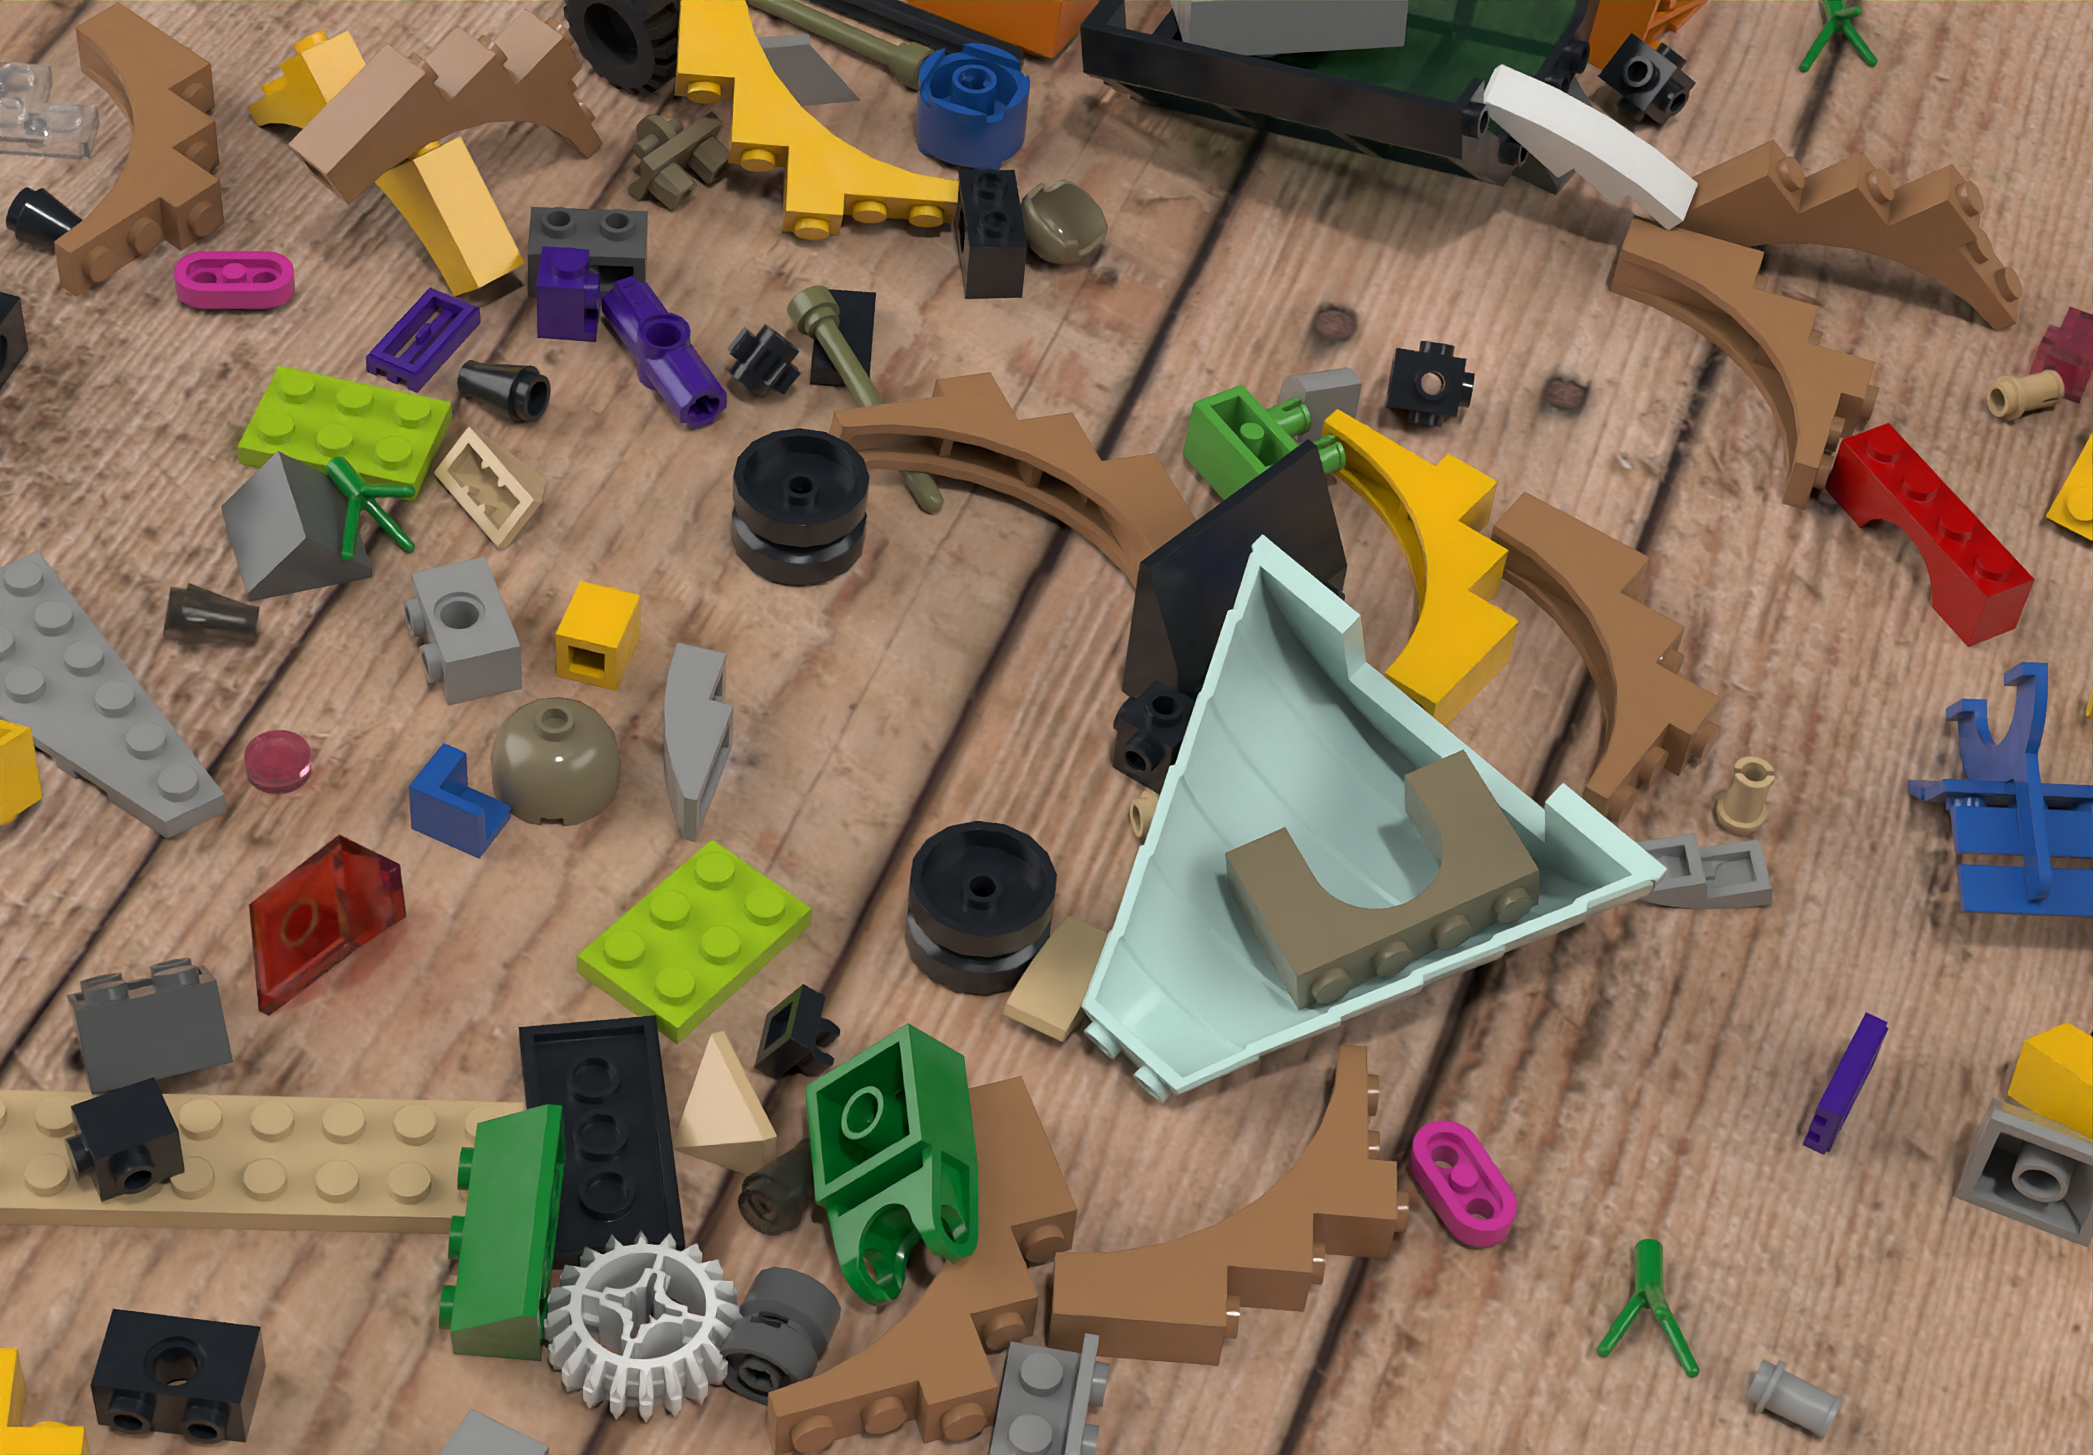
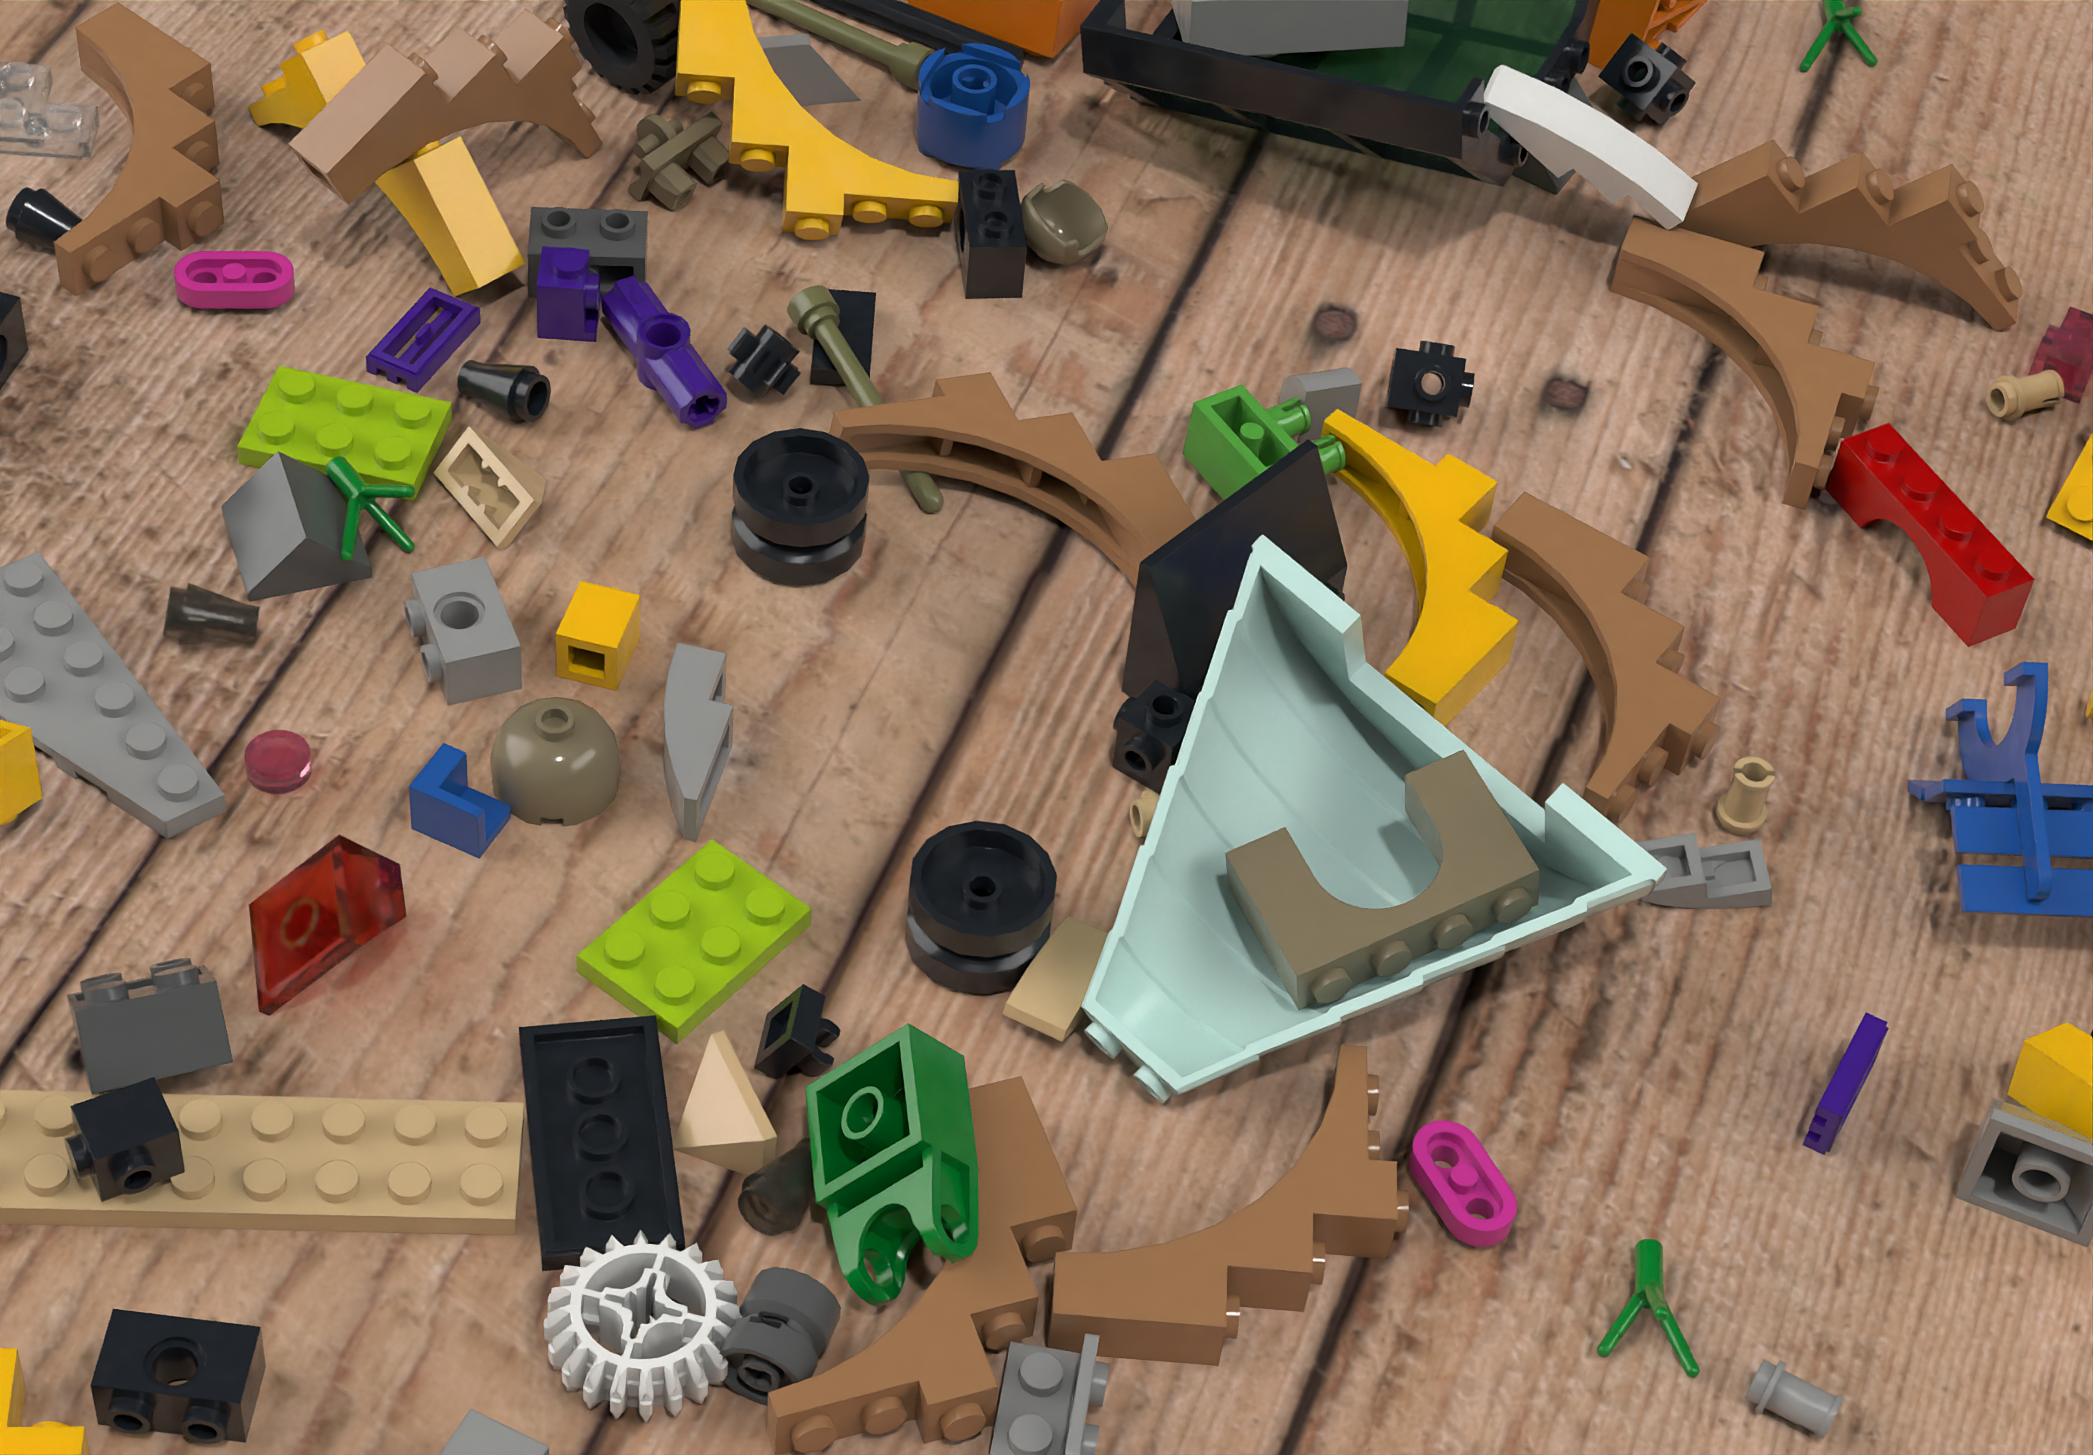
green slope [439,1104,566,1361] -> none

